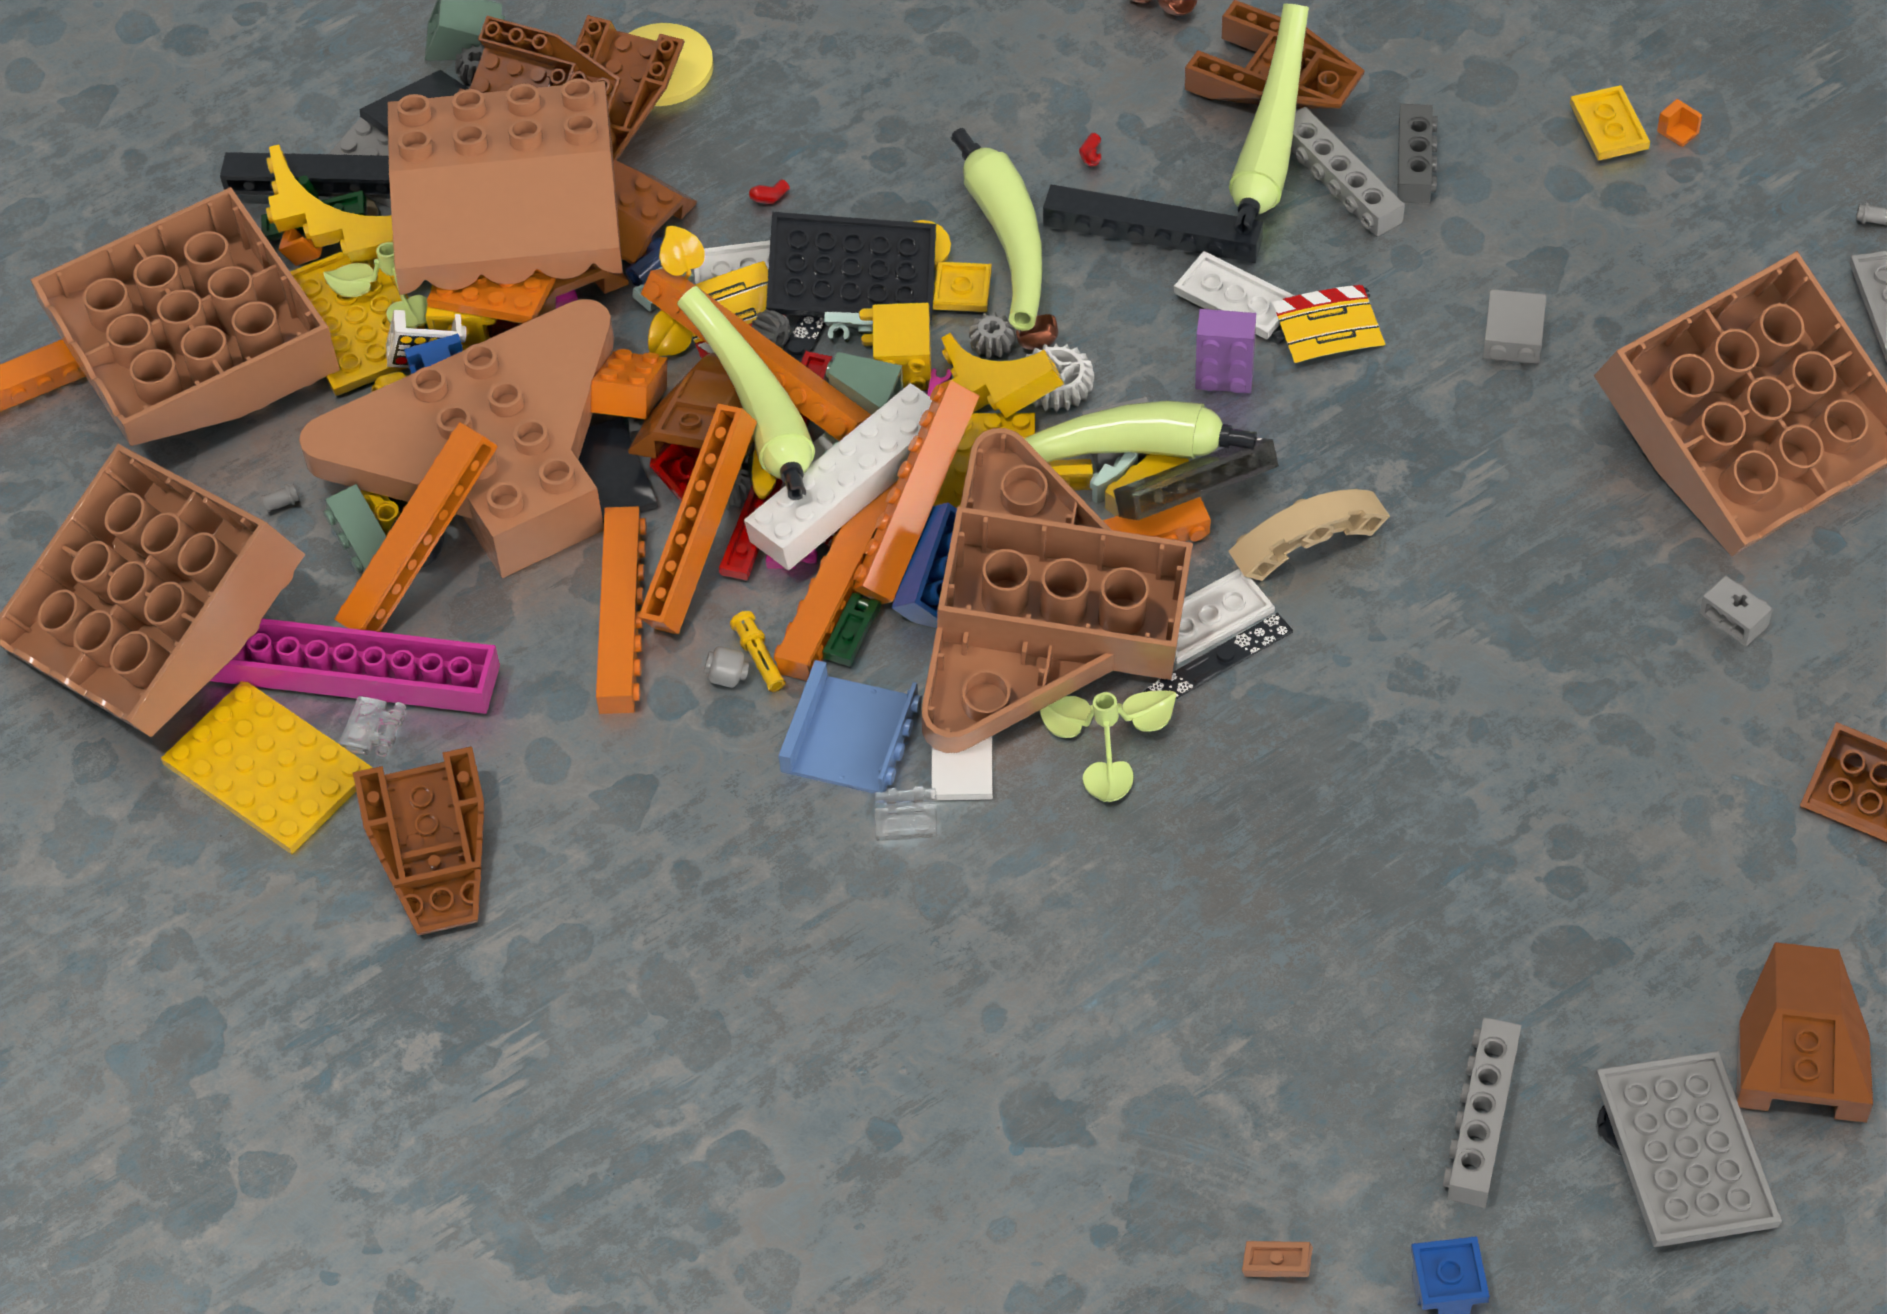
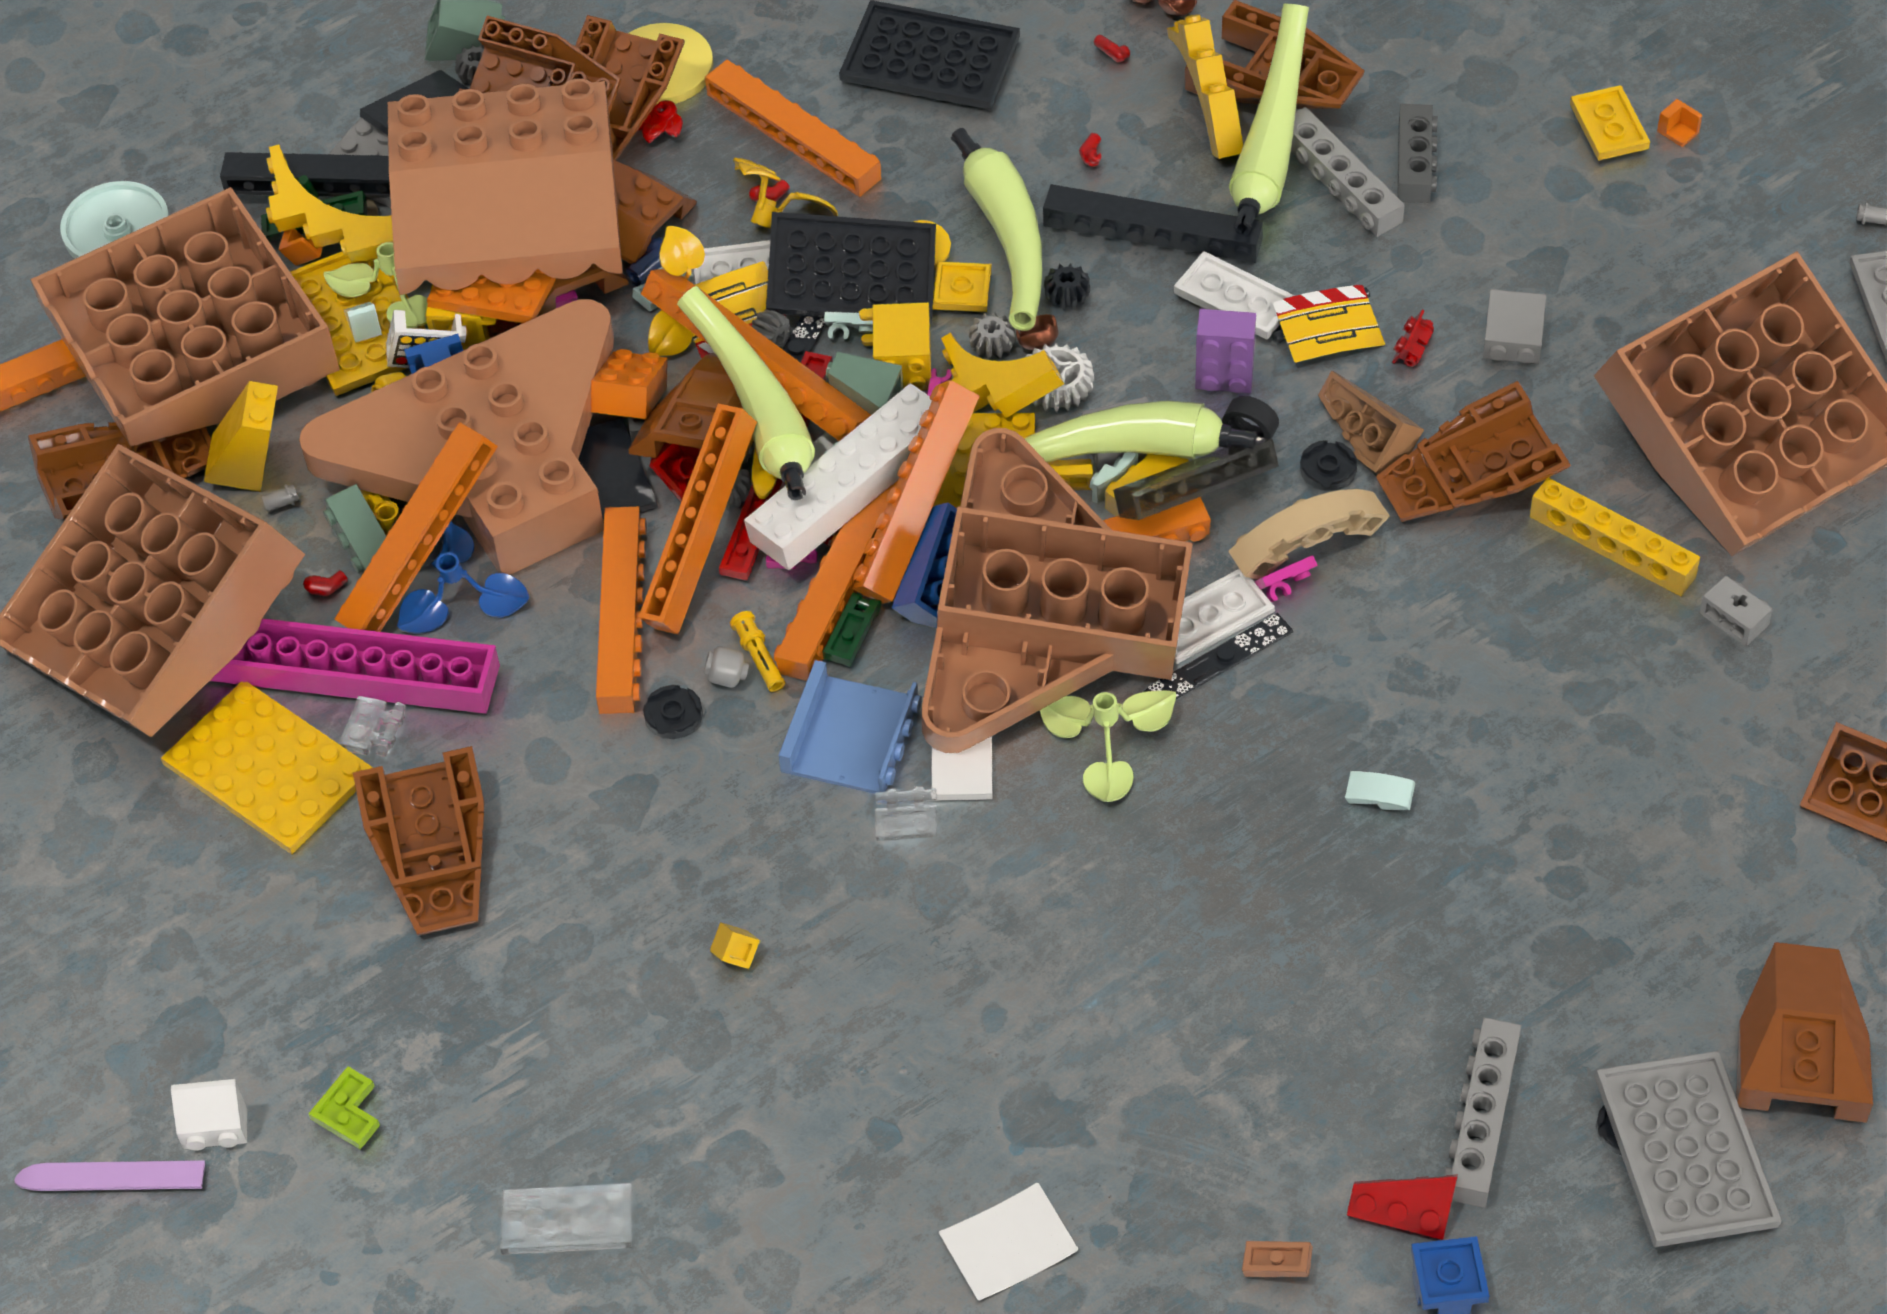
none -> lavender piece [15,1161,205,1191]
none -> dark orange wedge [28,422,211,519]
none -> light aqua dish [60,181,169,259]
none -> white slope [171,1079,248,1151]
none -> yellow slope [204,381,278,492]
none -> red arm [303,570,348,596]
none -> lime plate [308,1066,380,1150]
none -> light aqua slope [344,302,382,343]
none -> blue plant [397,522,529,634]
none -> clear plate [500,1183,633,1255]
none -> red plate [638,100,683,144]
none -> black tile [643,685,703,739]
none -> orange brick [705,59,882,198]
none -> yellow panel [710,922,760,969]
none -> yellow plant [733,157,838,229]
none -> black plate [839,0,1020,110]
none -> white sticker [939,1183,1078,1300]
none -> black gear [1044,263,1090,310]
none -> red arm [1094,34,1130,63]
none -> yellow arch [1167,14,1244,159]
none -> black tyre [1222,396,1279,448]
none -> dark pink plate [1254,555,1318,602]
none -> black tile [1300,440,1357,491]
none -> medium nougat wedge [1318,371,1424,474]
none -> light aqua slope [1345,771,1415,810]
none -> red wing [1347,1174,1458,1240]
none -> dark orange wedge [1376,381,1571,522]
none -> red hinge [1392,309,1434,367]
none -> yellow brick [1530,478,1700,597]

